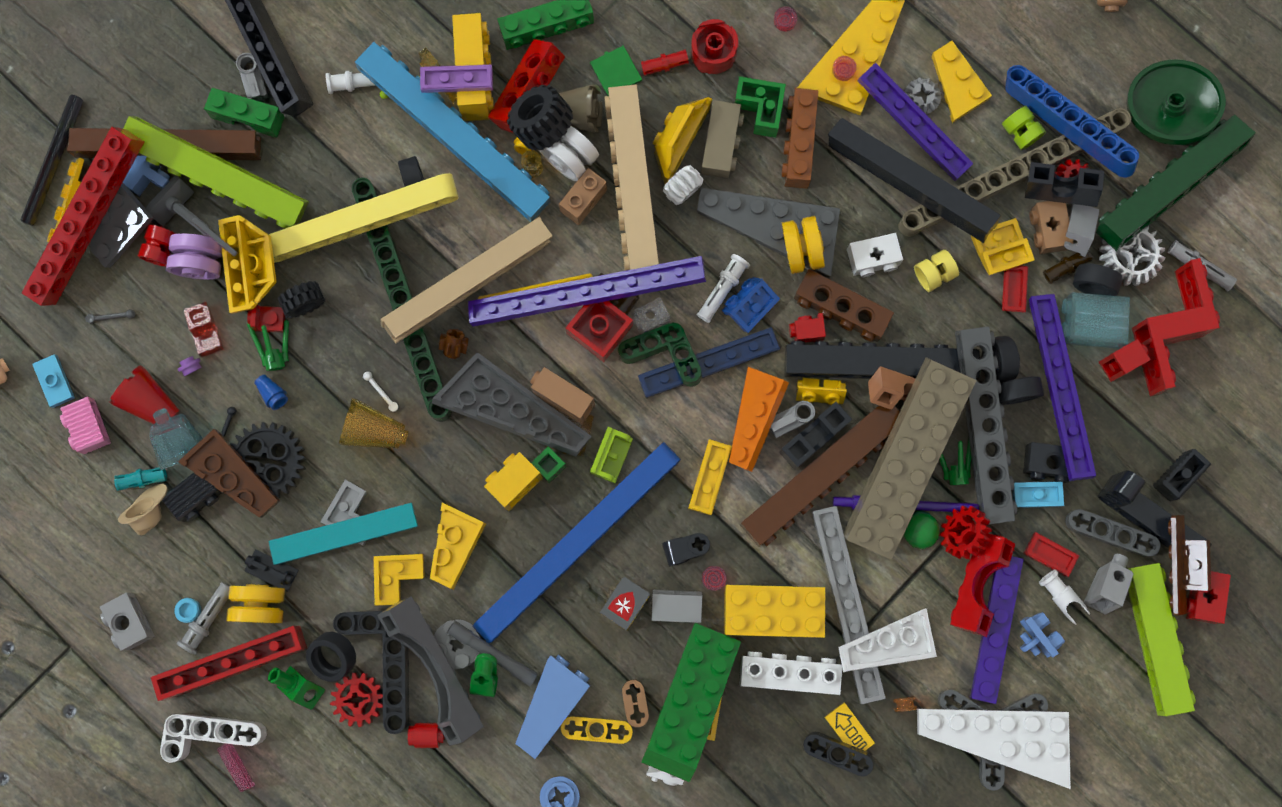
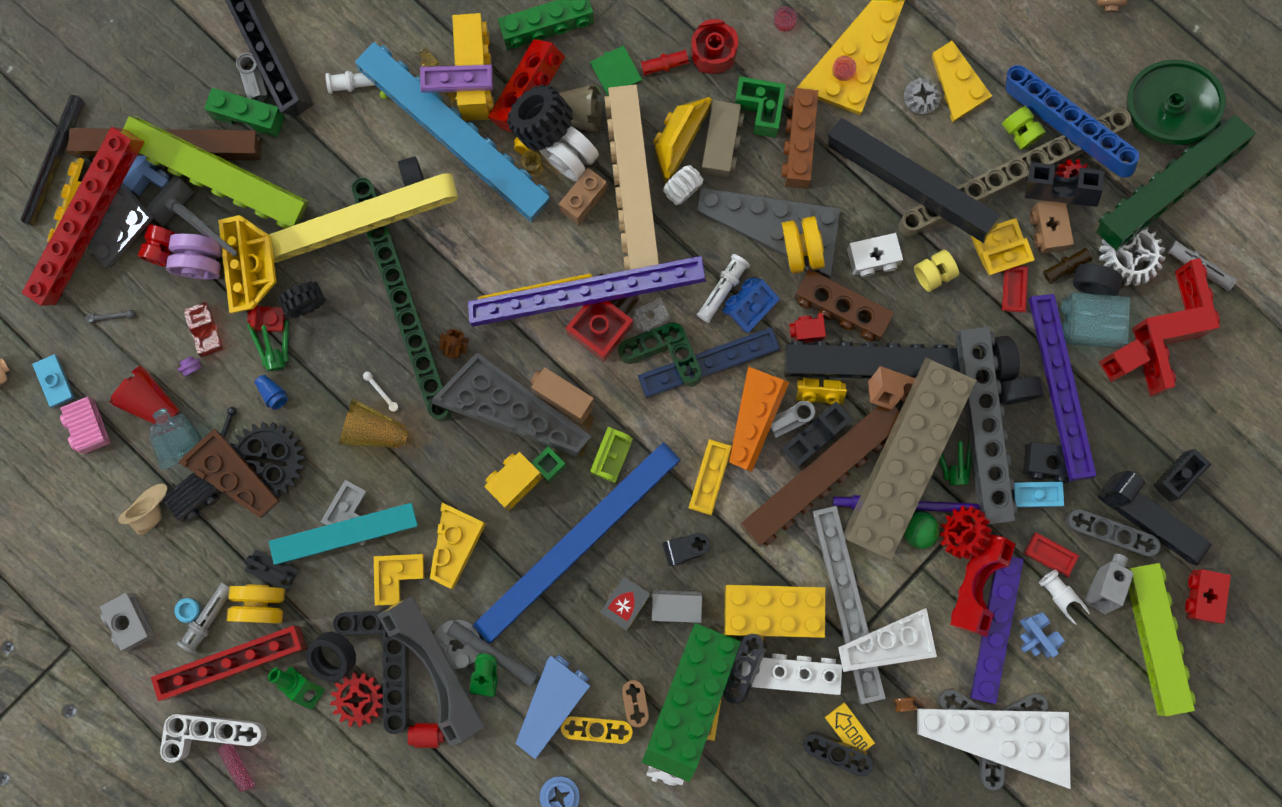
teal pin [114,466,167,491] -> none
tan tile [381,217,553,344] -> none
clear pink tile [702,566,726,591] -> none
dark purple plate [857,63,973,181] -> none
light grey hinge [1064,204,1099,257] -> none
bracket [1168,515,1211,616] -> none
none -> black beam [723,633,767,704]

